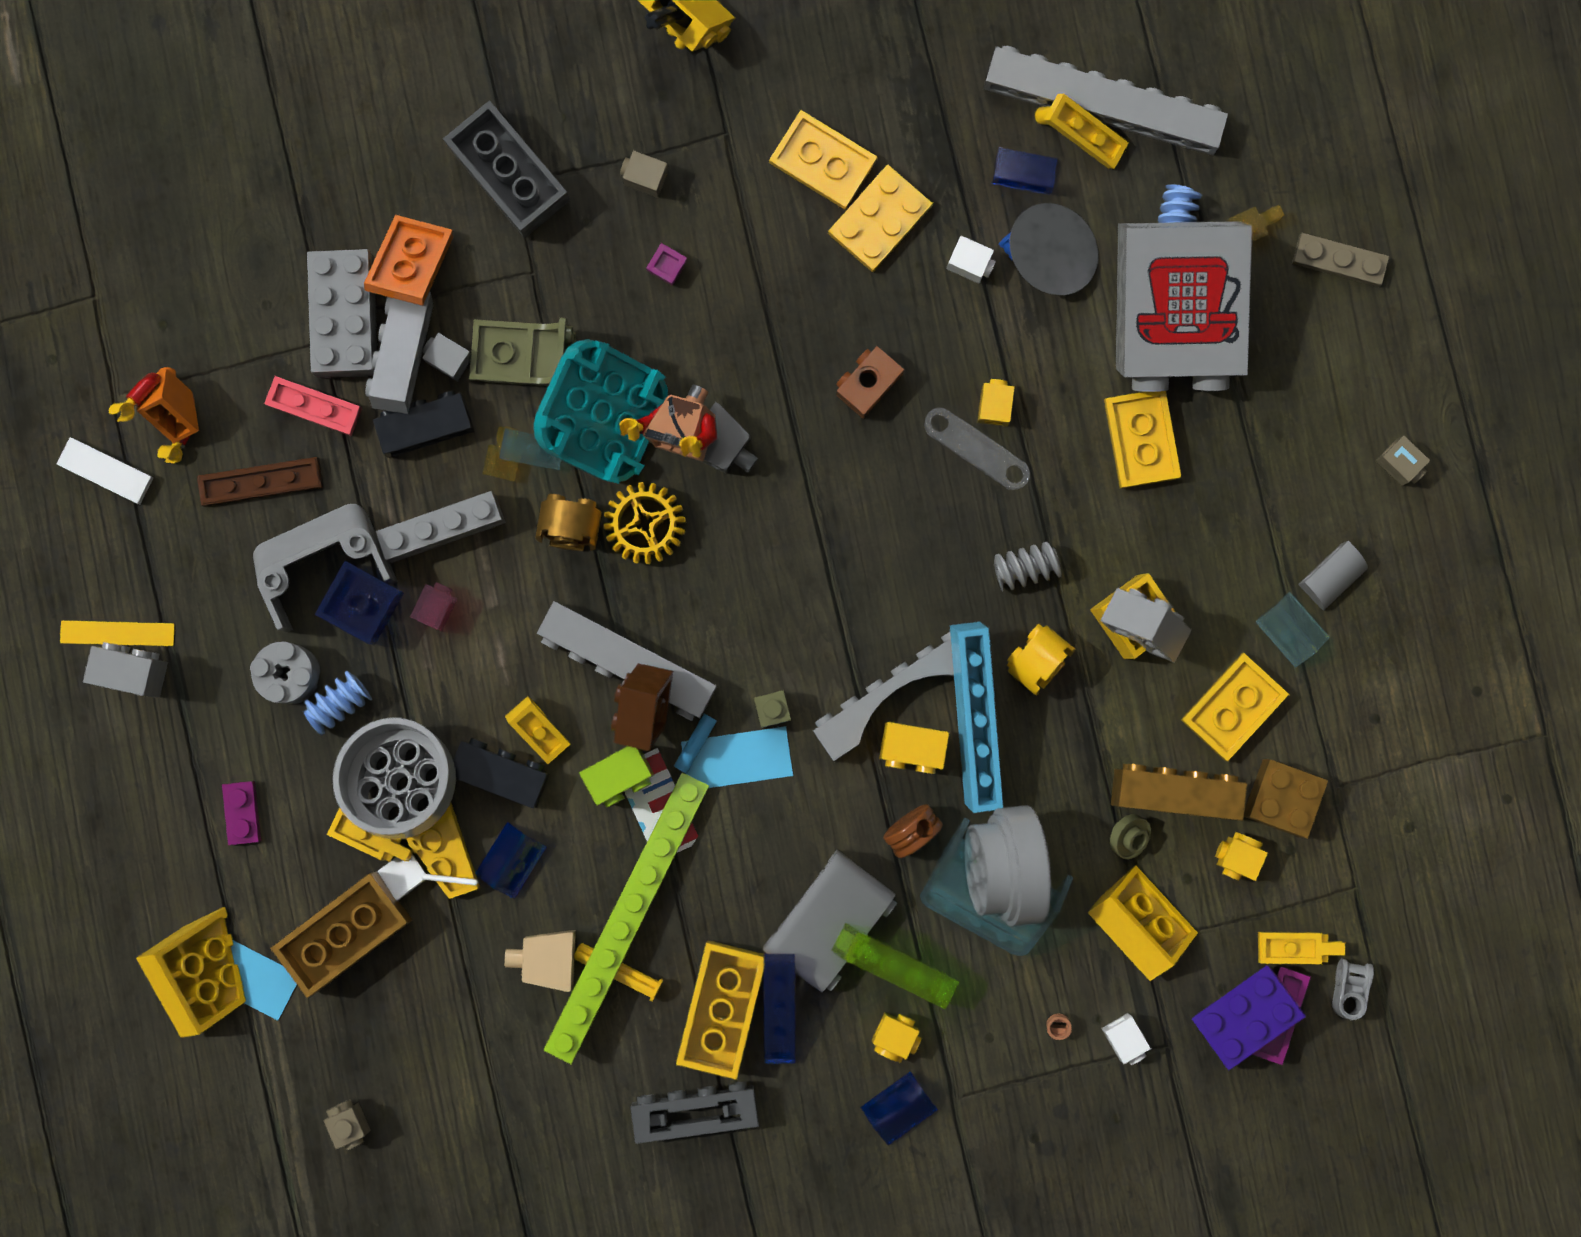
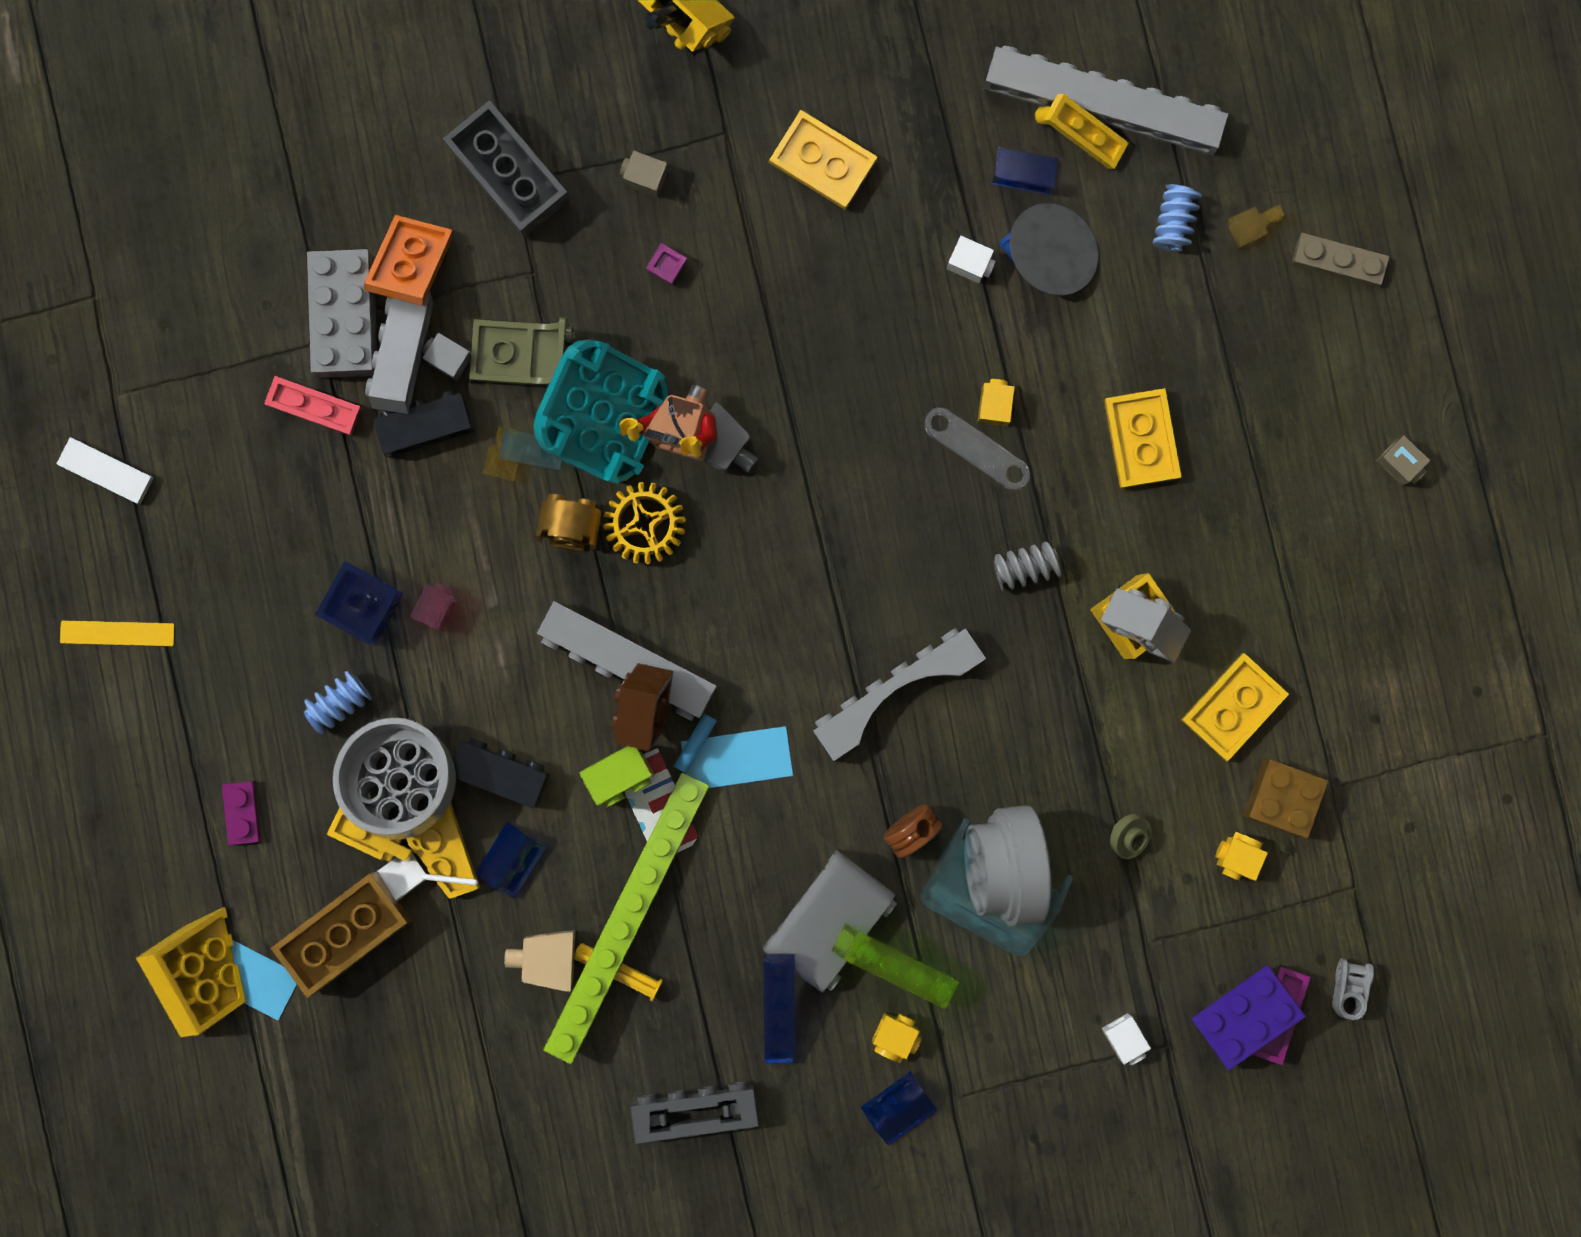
light grey brick [83,642,168,697] -> none
orange torso [109,367,199,463] -> none
reddish brown tile [197,457,323,507] -> none
light grey brick [250,642,320,704] -> none
light grey windscreen [253,504,398,632] -> none
dark tan brick [324,1099,371,1150] -> none
light grey brick [376,491,505,563] -> none
yellow plate [505,696,571,764] -> none
yellow brick [676,940,767,1079] -> none
olive brick [754,690,791,728] -> none
yellow plate [828,164,933,272] -> none
dark orange brick [836,346,904,419] -> none
yellow brick [879,722,949,774] -> none
medium azure brick [950,622,1003,813] -> none
yellow brick [1006,624,1075,695] -> none
nougat hinge [1046,1013,1072,1040] -> none
yellow slope [1088,865,1198,981] -> none
pearl gold brick [1111,764,1247,820] -> none
light grey brick [1116,221,1252,392] -> none
clear light blue panel [1256,592,1329,668] -> none
yellow hinge [1258,932,1345,964] -> none
light grey brick [1298,541,1368,611] -> none

